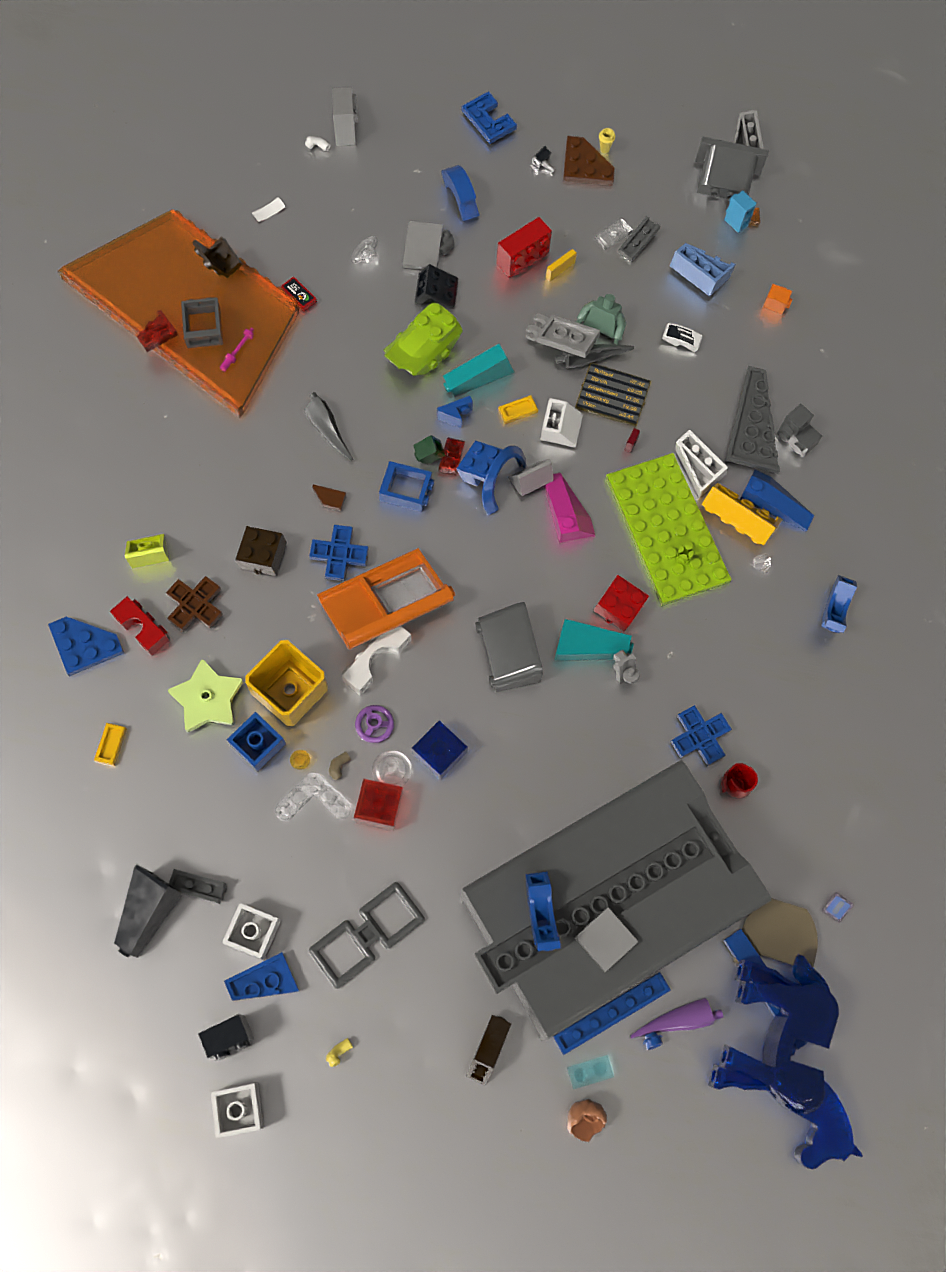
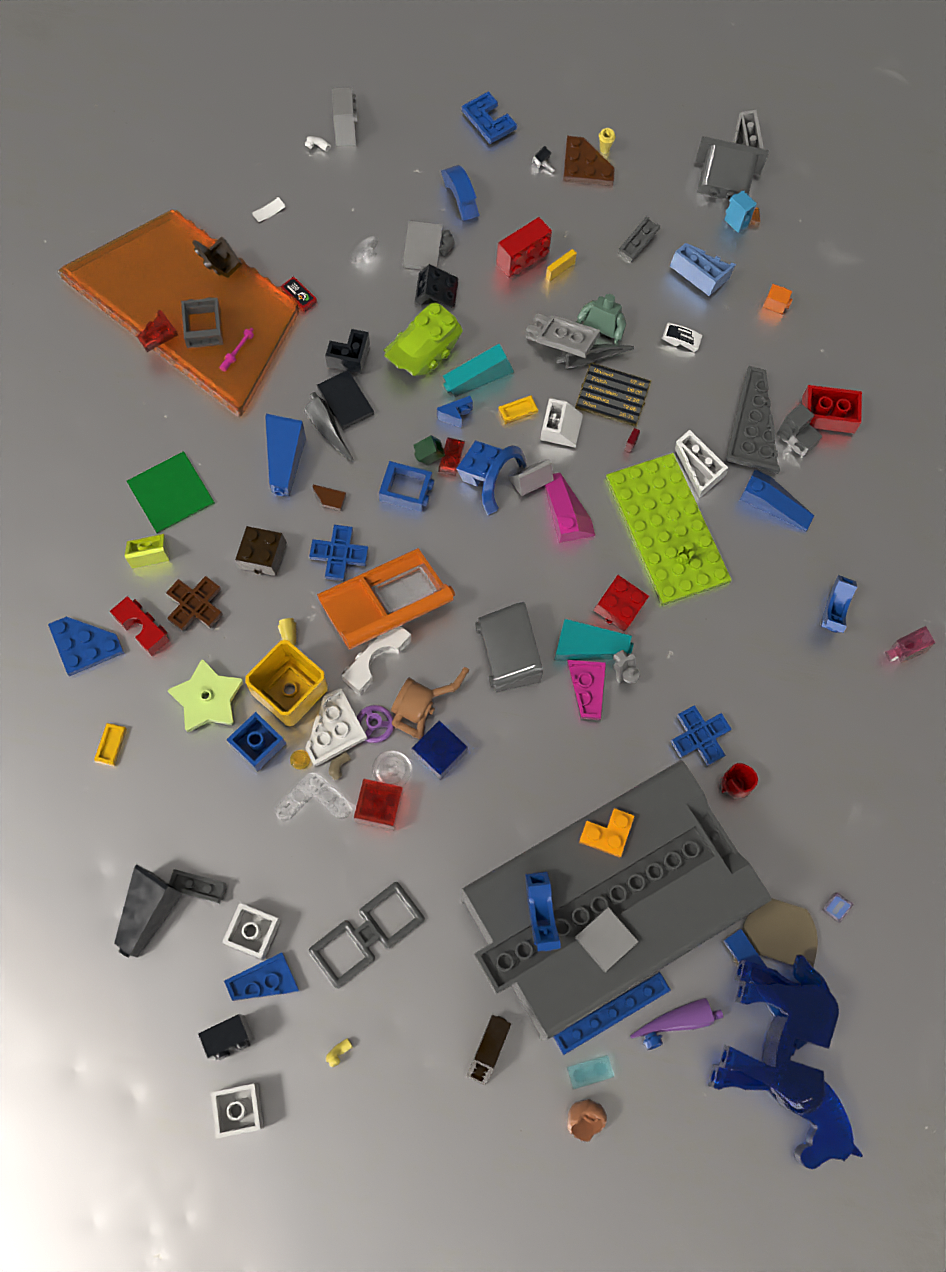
clear plate [595,218,632,250] -> none
yellow wedge [701,483,783,546] -> none
clear plate [753,553,772,574] -> none
none -> green piece [126,451,215,534]
none -> blue slope [265,414,306,496]
none -> light yellow cone [278,618,297,646]
none -> white plate [305,687,368,767]
none -> black tile [317,370,374,430]
none -> black brick [325,329,370,374]
none -> medium nougat piece [391,667,469,740]
none -> dark pink wing [567,660,606,720]
none -> light orange plate [579,808,634,858]
none -> red brick [802,385,862,433]
none -> clear pink torso [885,626,935,663]

